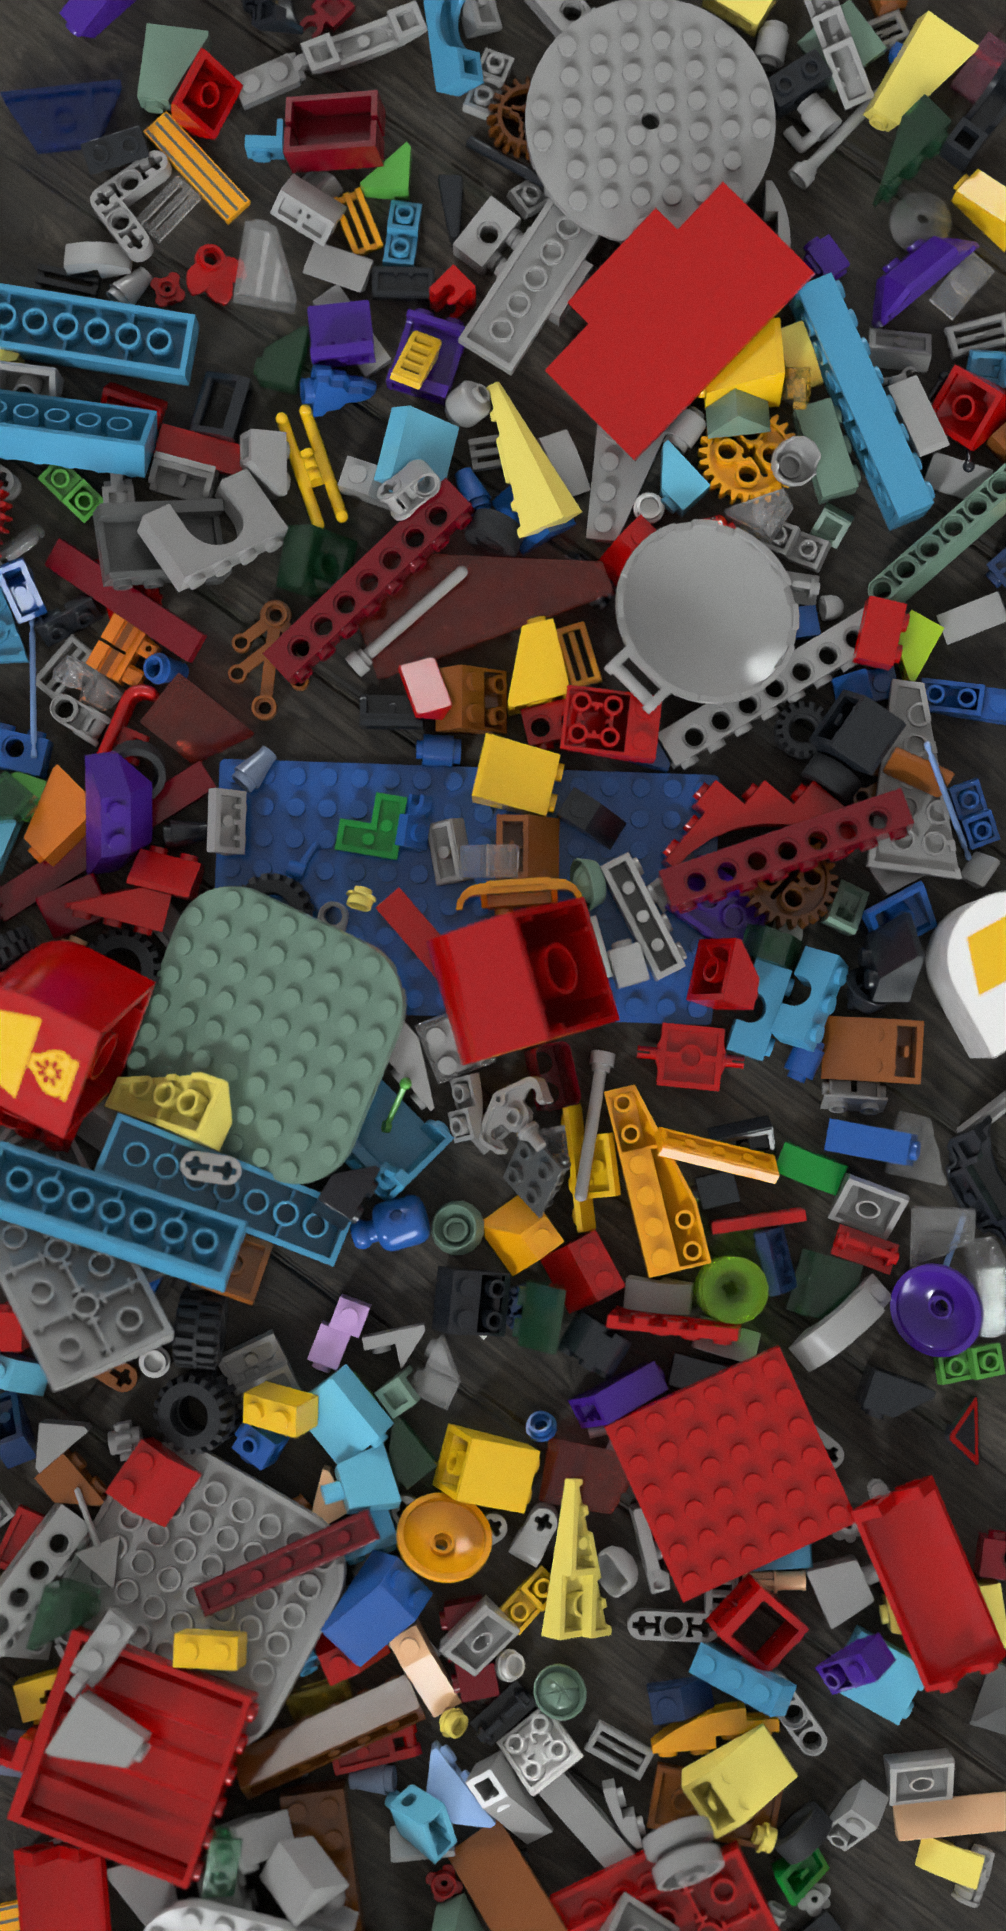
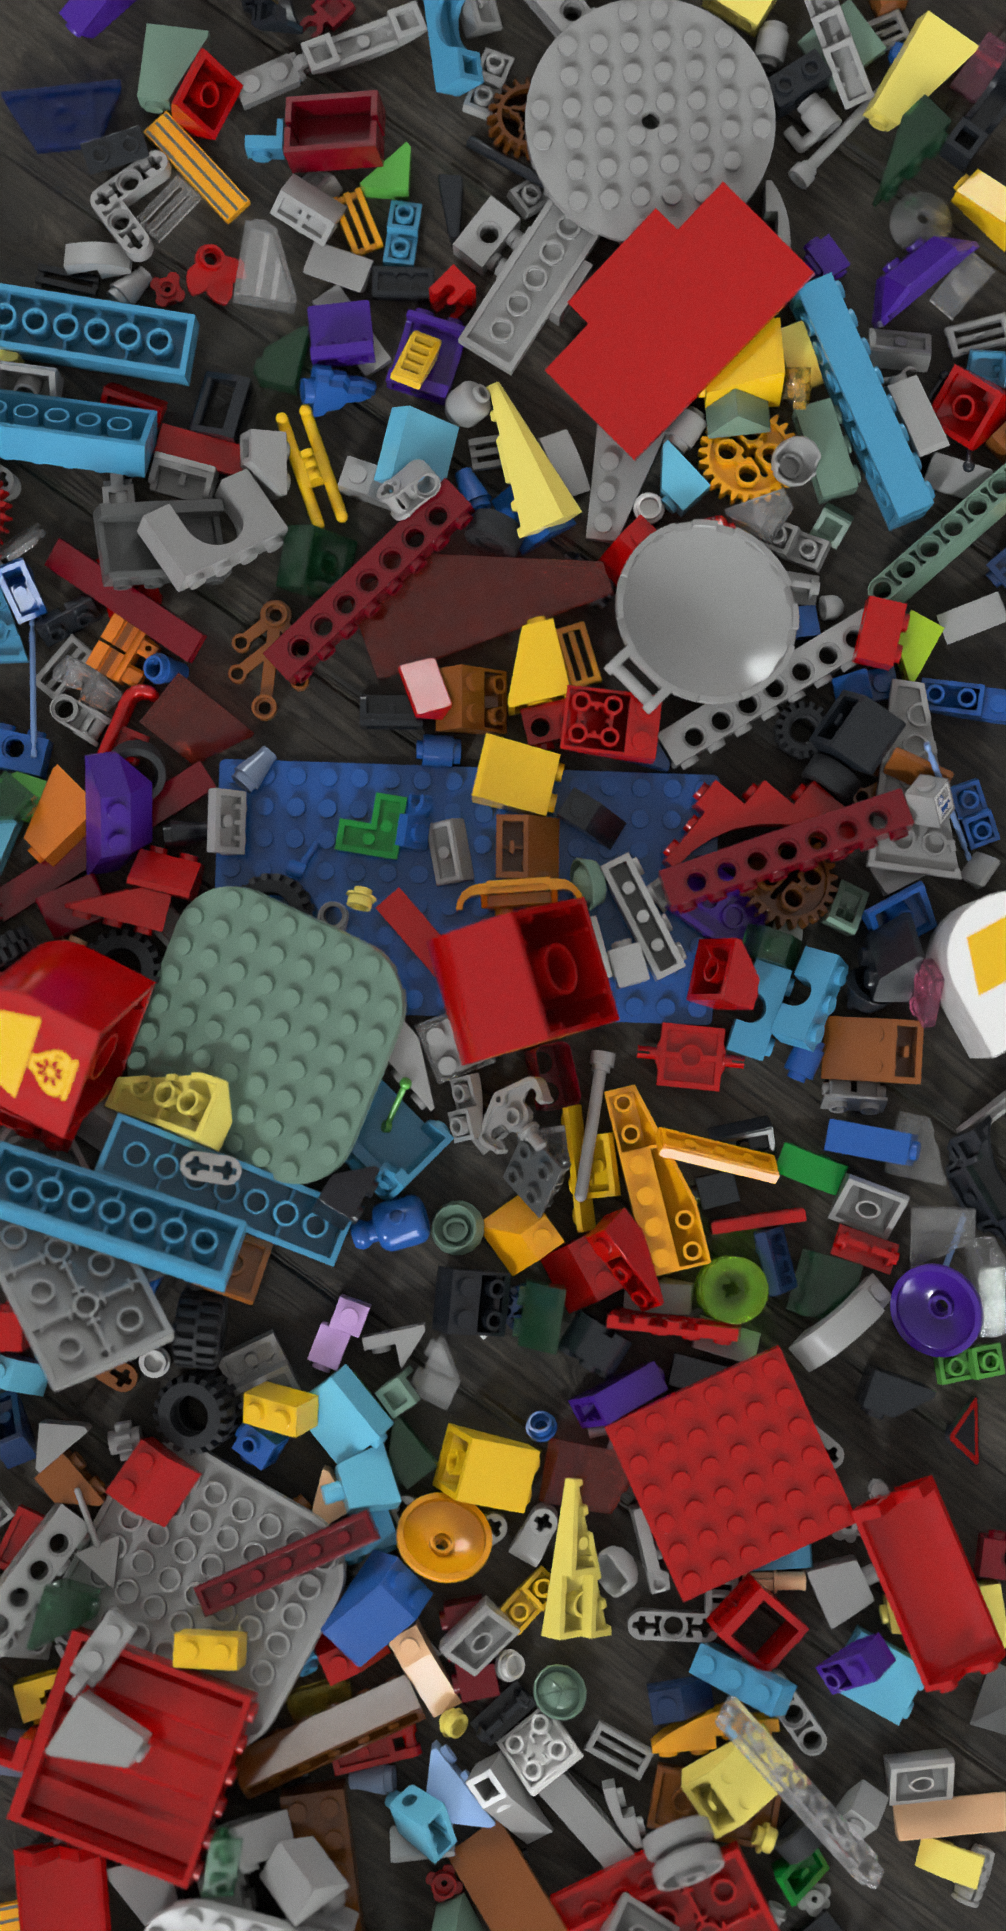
bright green slope [37,465,103,523] -> none
light grey piece [345,566,468,677] -> none
clear slope [459,844,519,878] -> none
none -> red slope [585,1207,664,1312]
none -> clear hinge [715,1696,884,1889]
none -> light grey brick [905,774,955,828]
none -> clear pink plate [909,958,945,1028]

